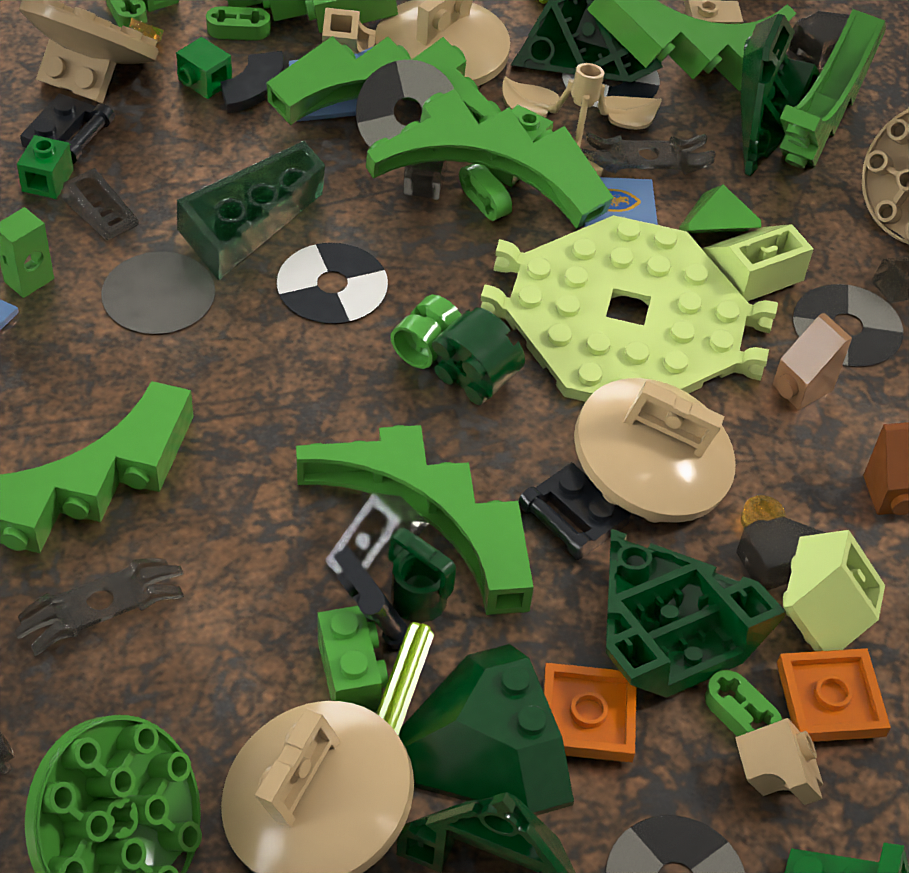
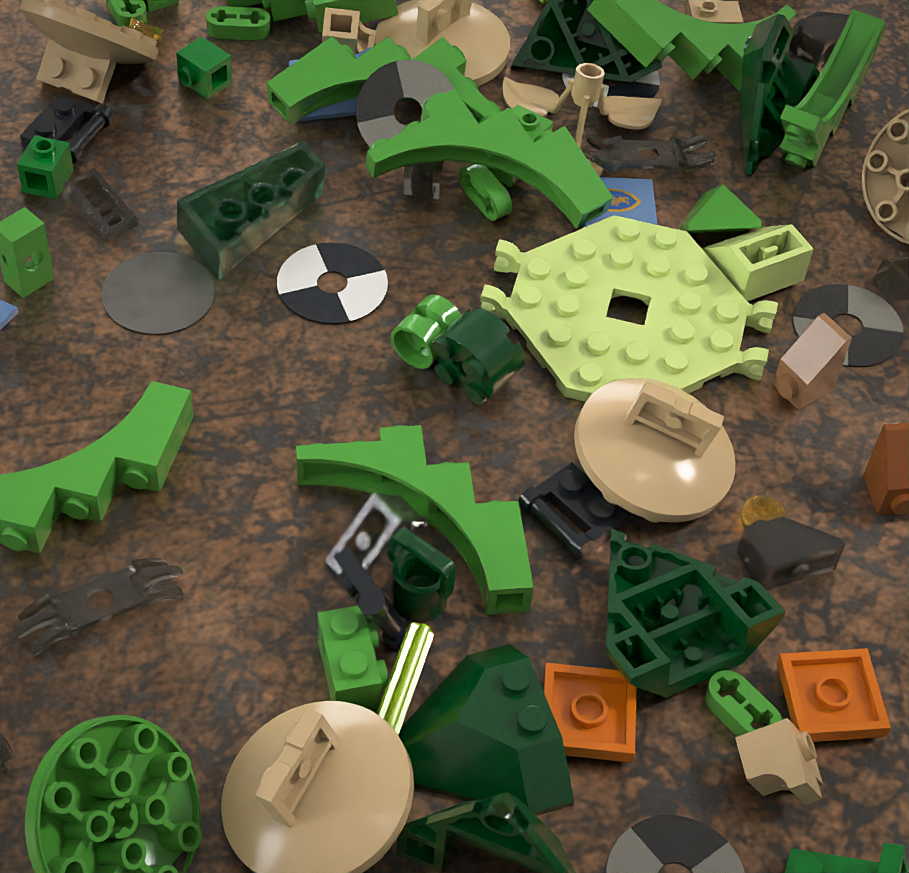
black tile [220,51,284,114] -> none
yellowish green slope [783,530,885,652] -> none

